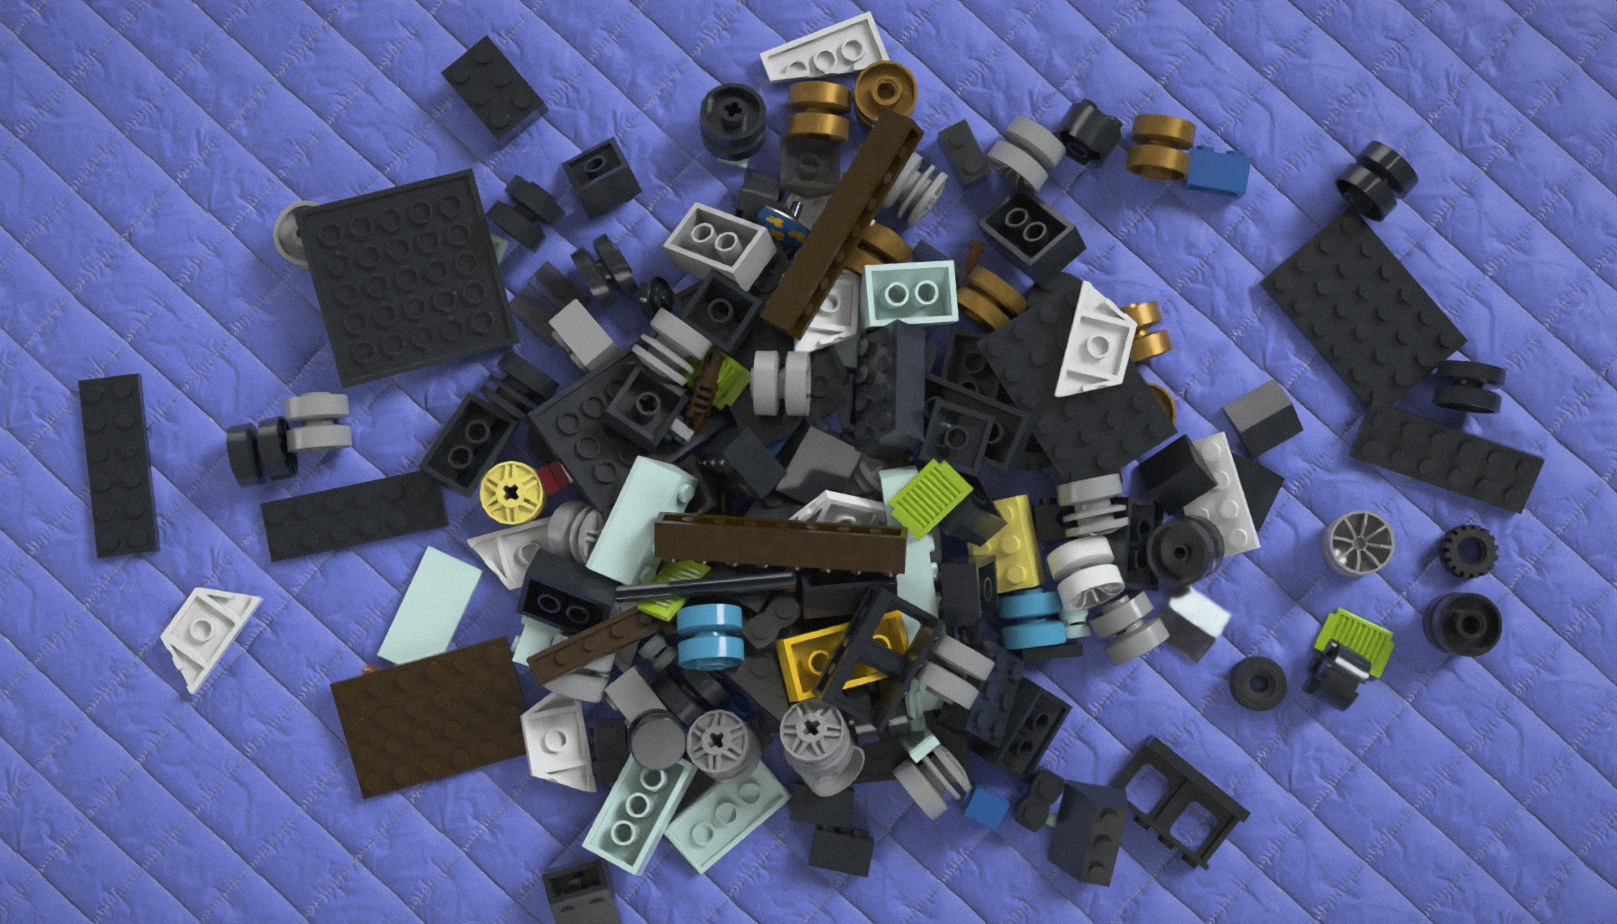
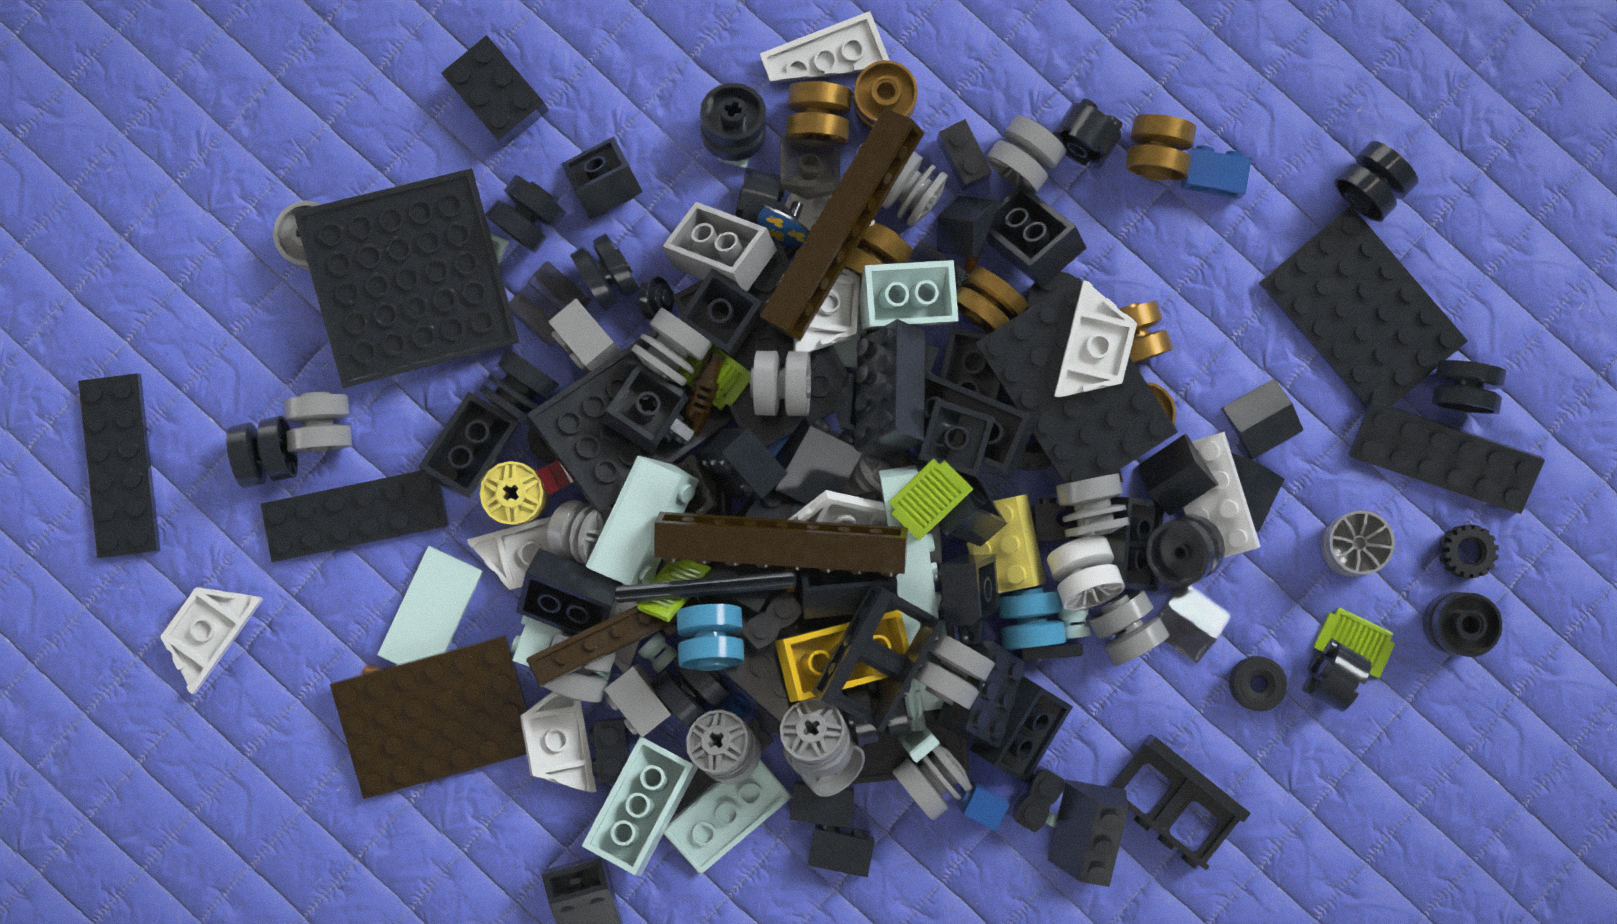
head [627,708,687,770] -> none
none -> black slope [937,196,1000,258]

